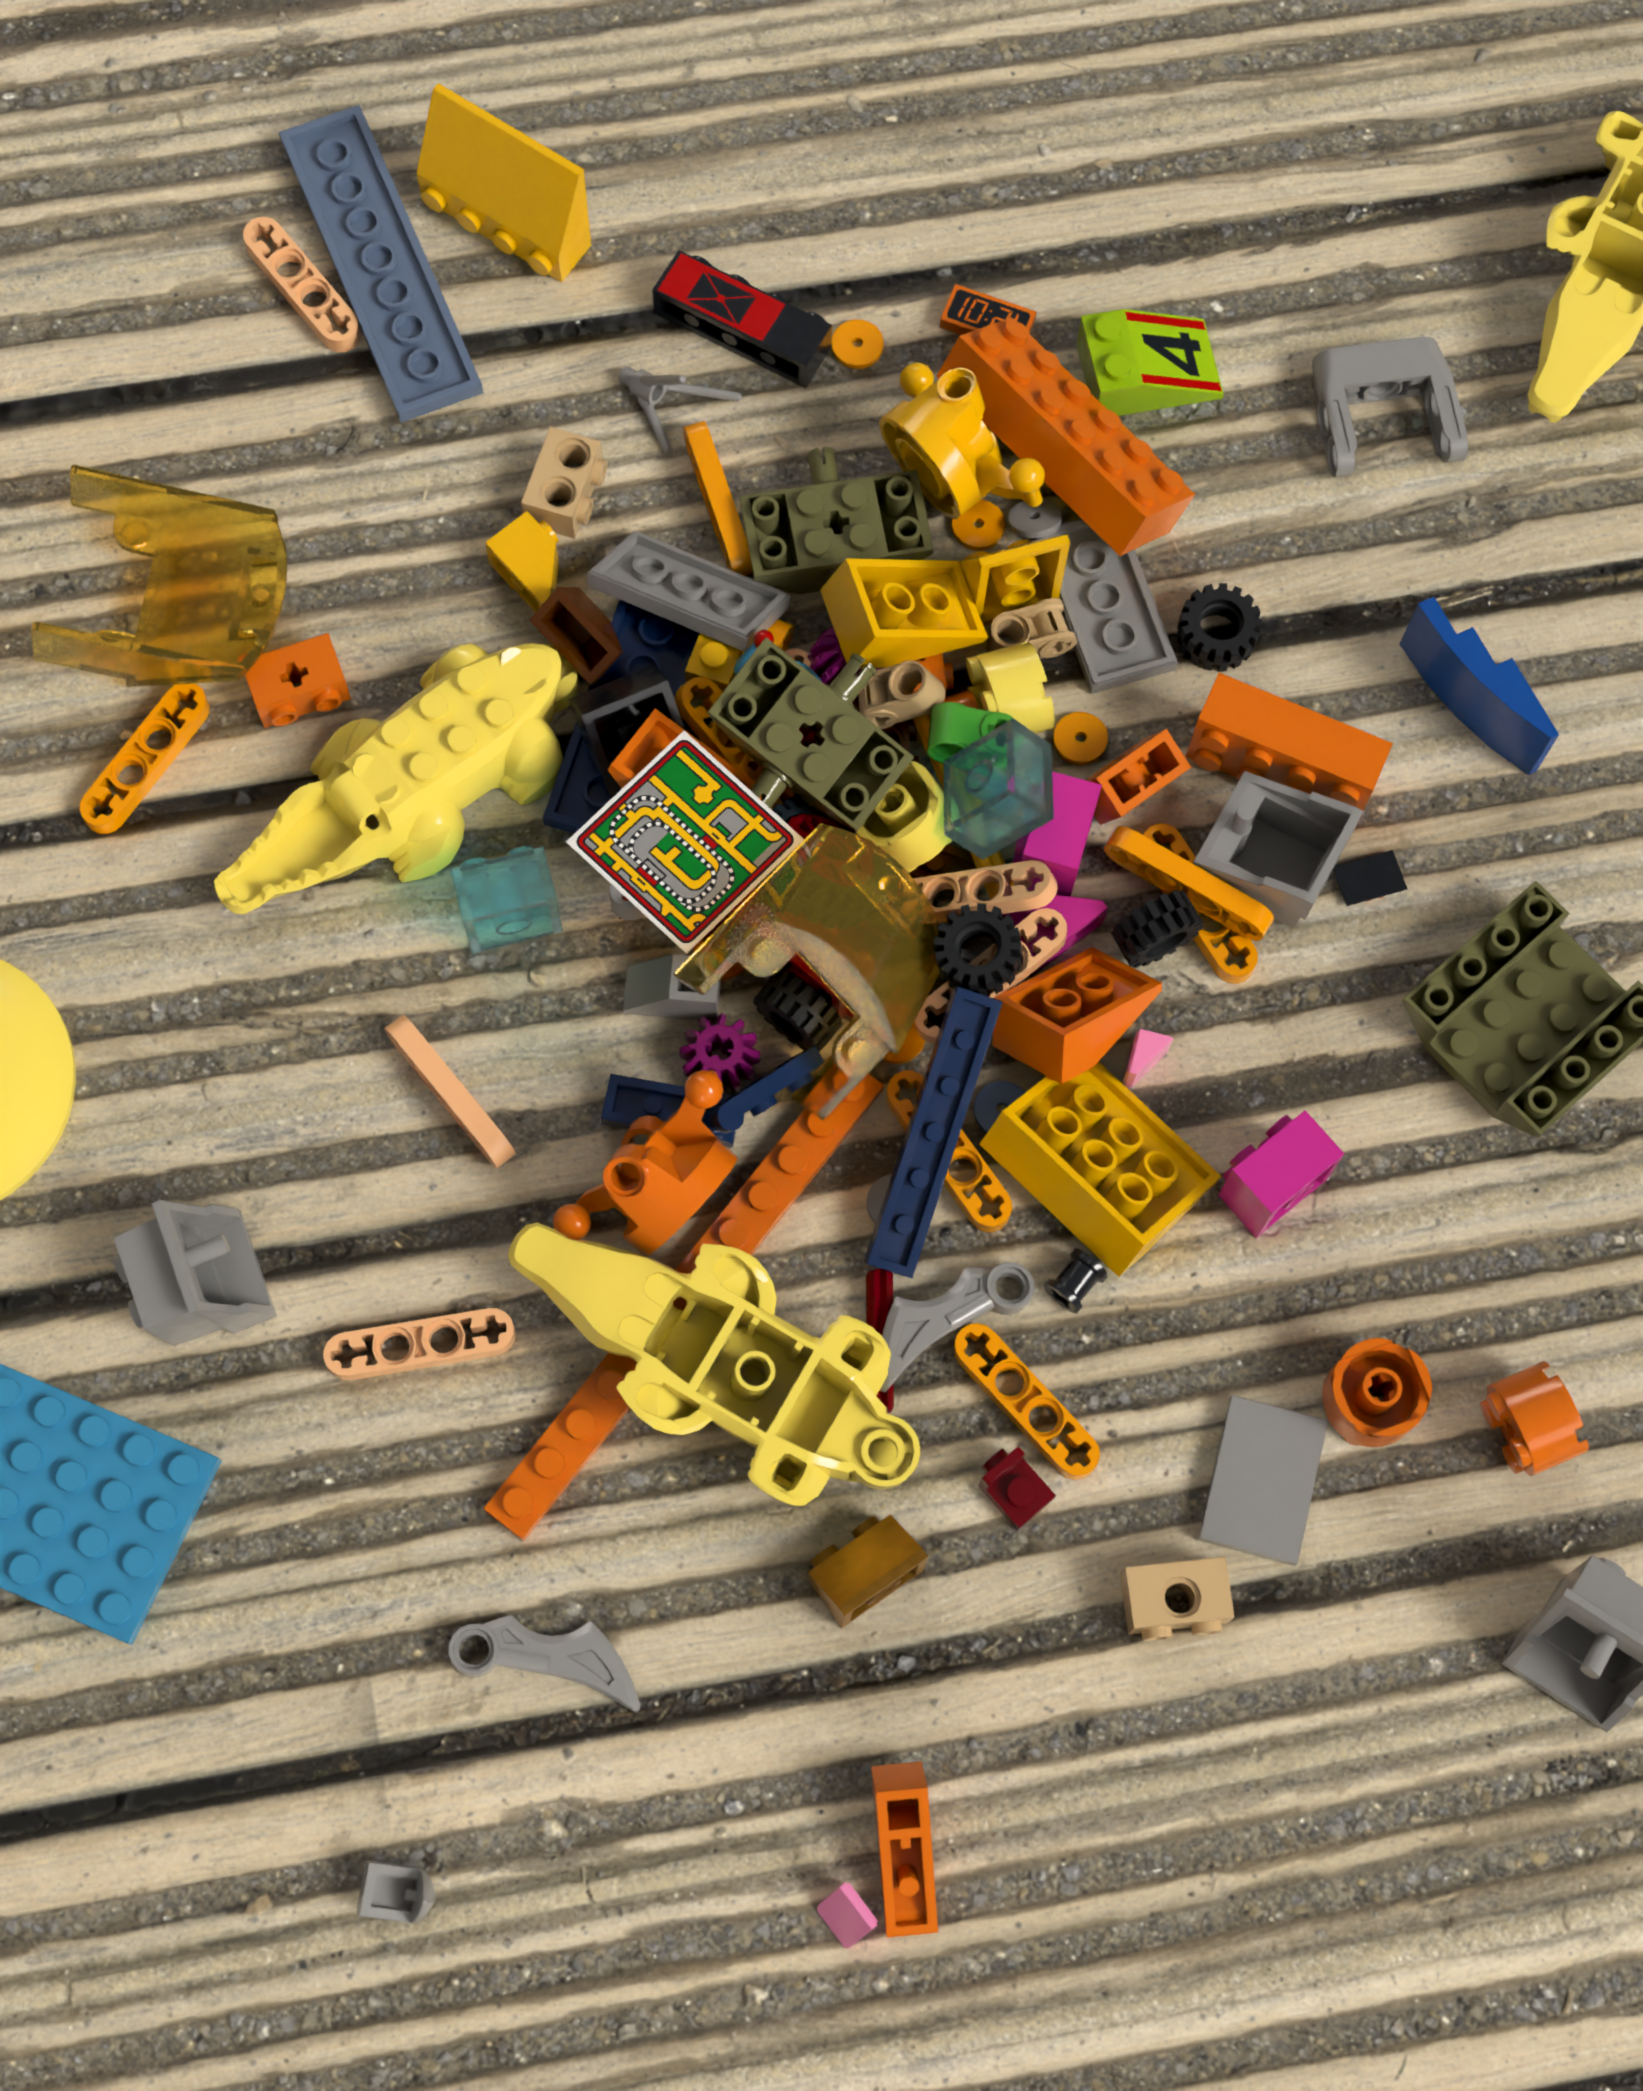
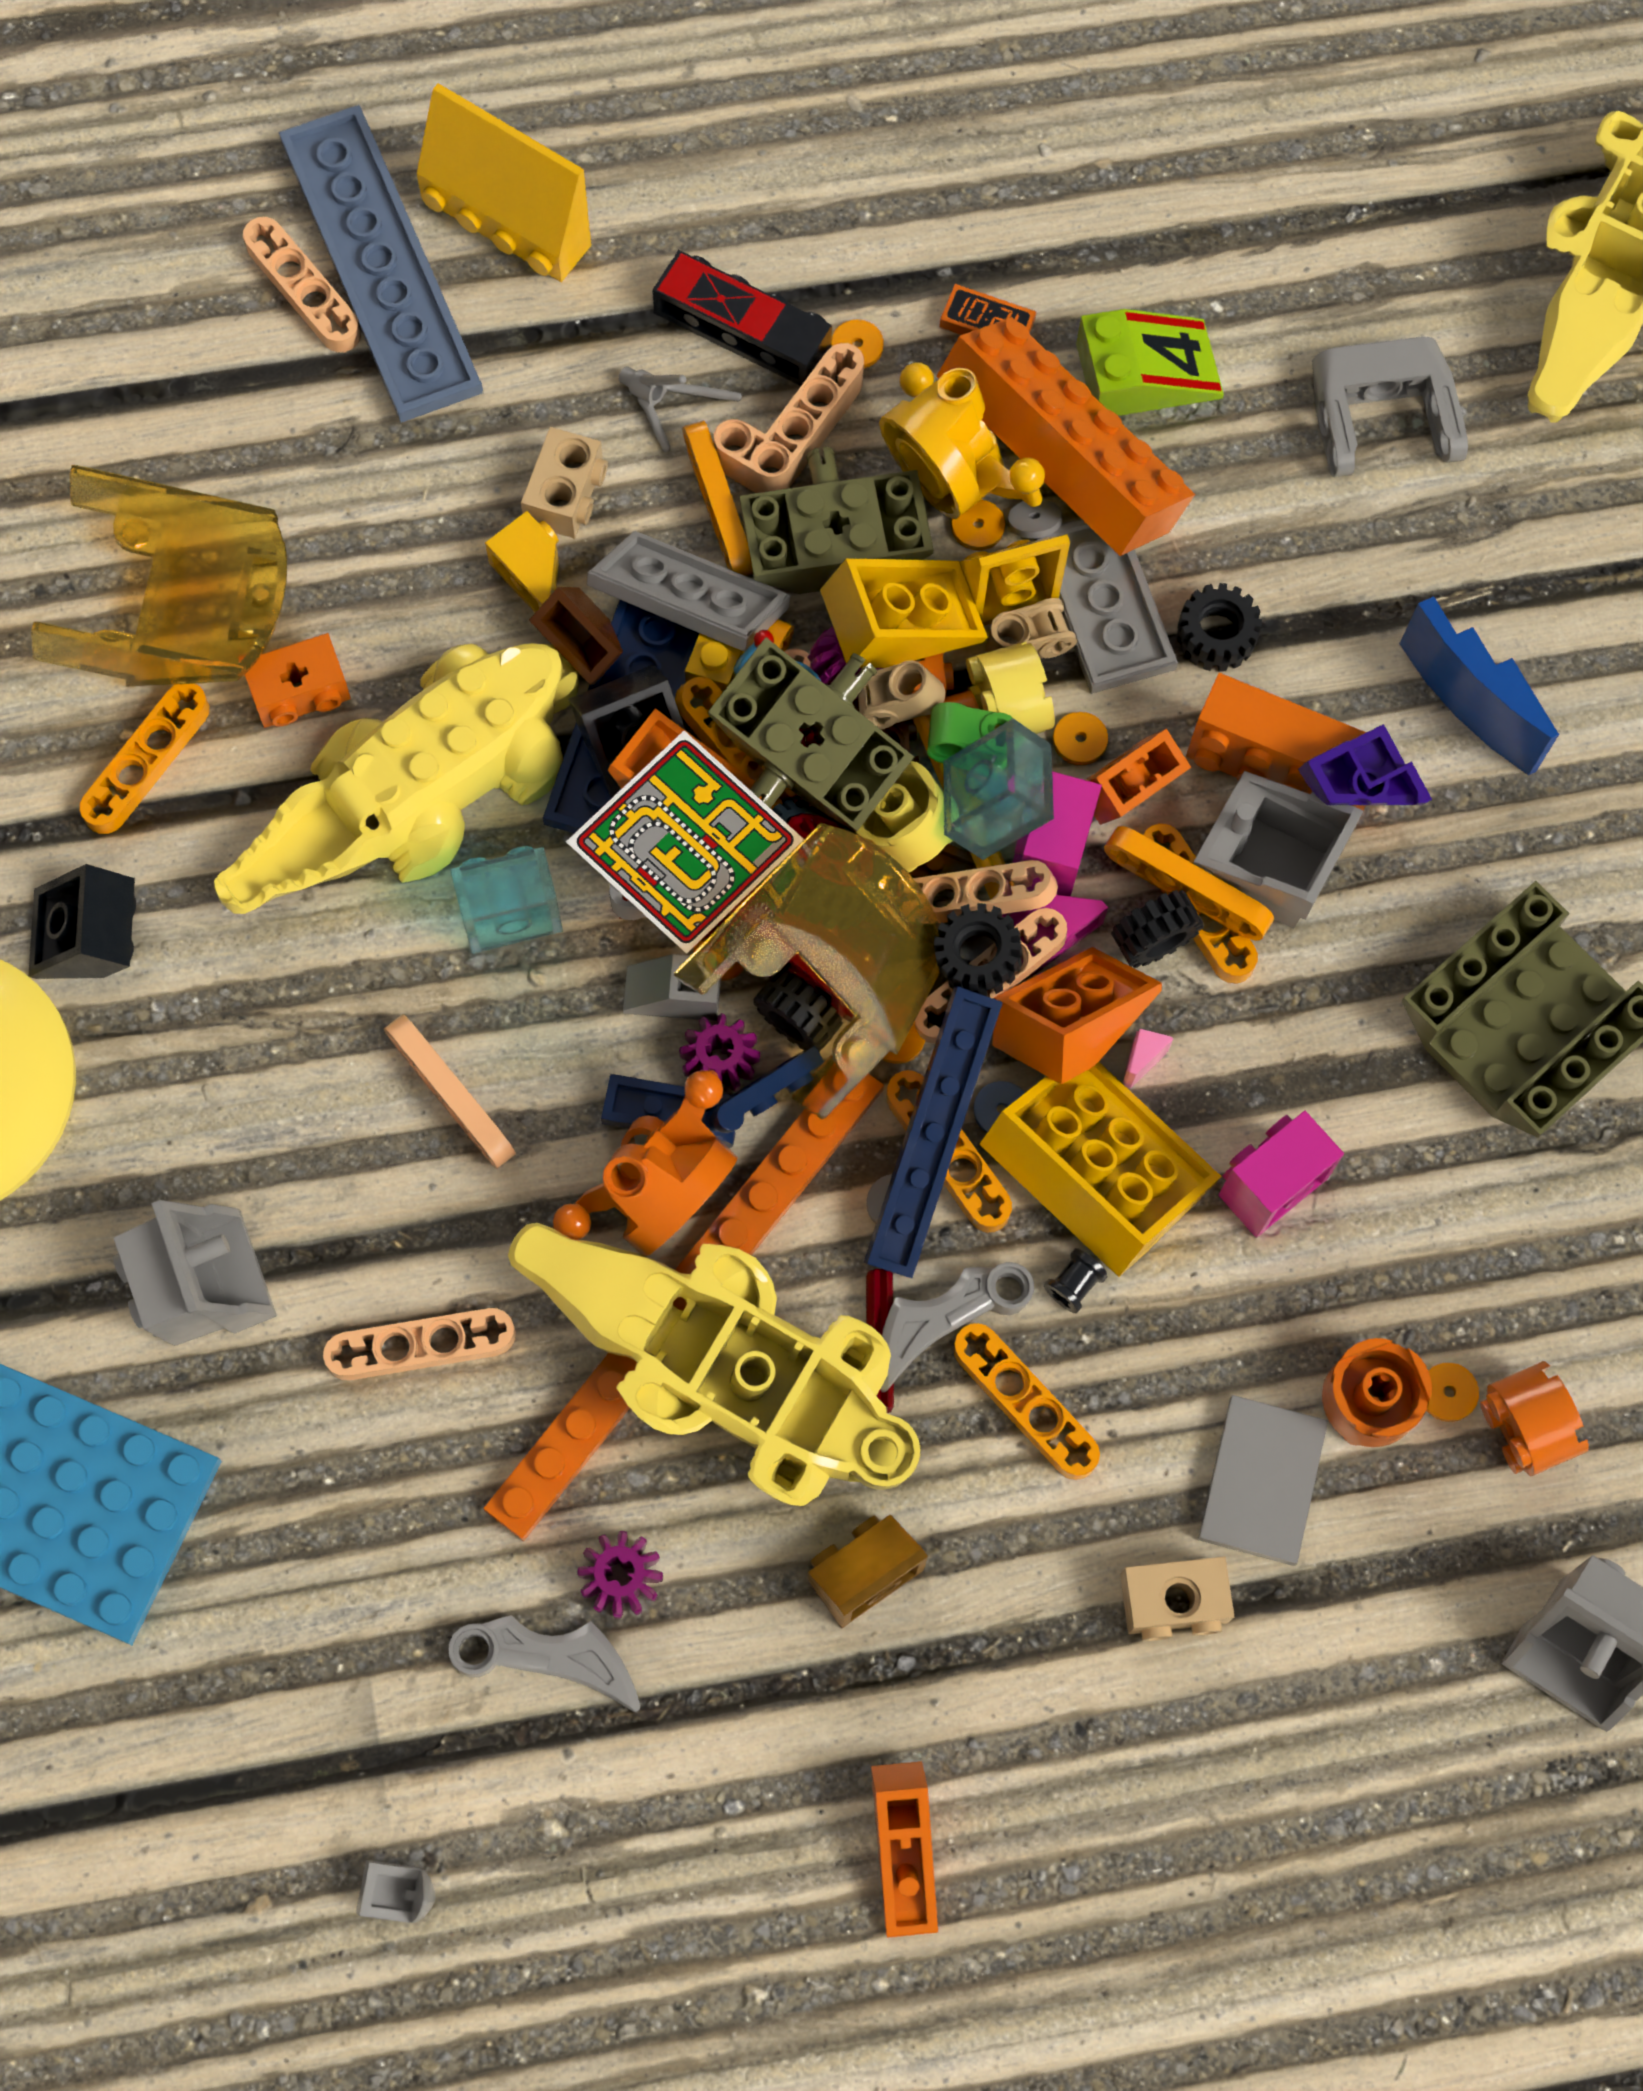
bright pink slope [817,1882,878,1948] -> none
dark red bracket [979,1446,1056,1531] -> none
black piece [1333,850,1408,906] -> none
none -> black slope [28,864,136,979]
none -> magenta gear [577,1531,663,1619]
none -> light nougat beam [714,343,864,493]
none -> dark purple slope [1298,724,1432,805]
none -> light orange wheel [1427,1362,1479,1422]

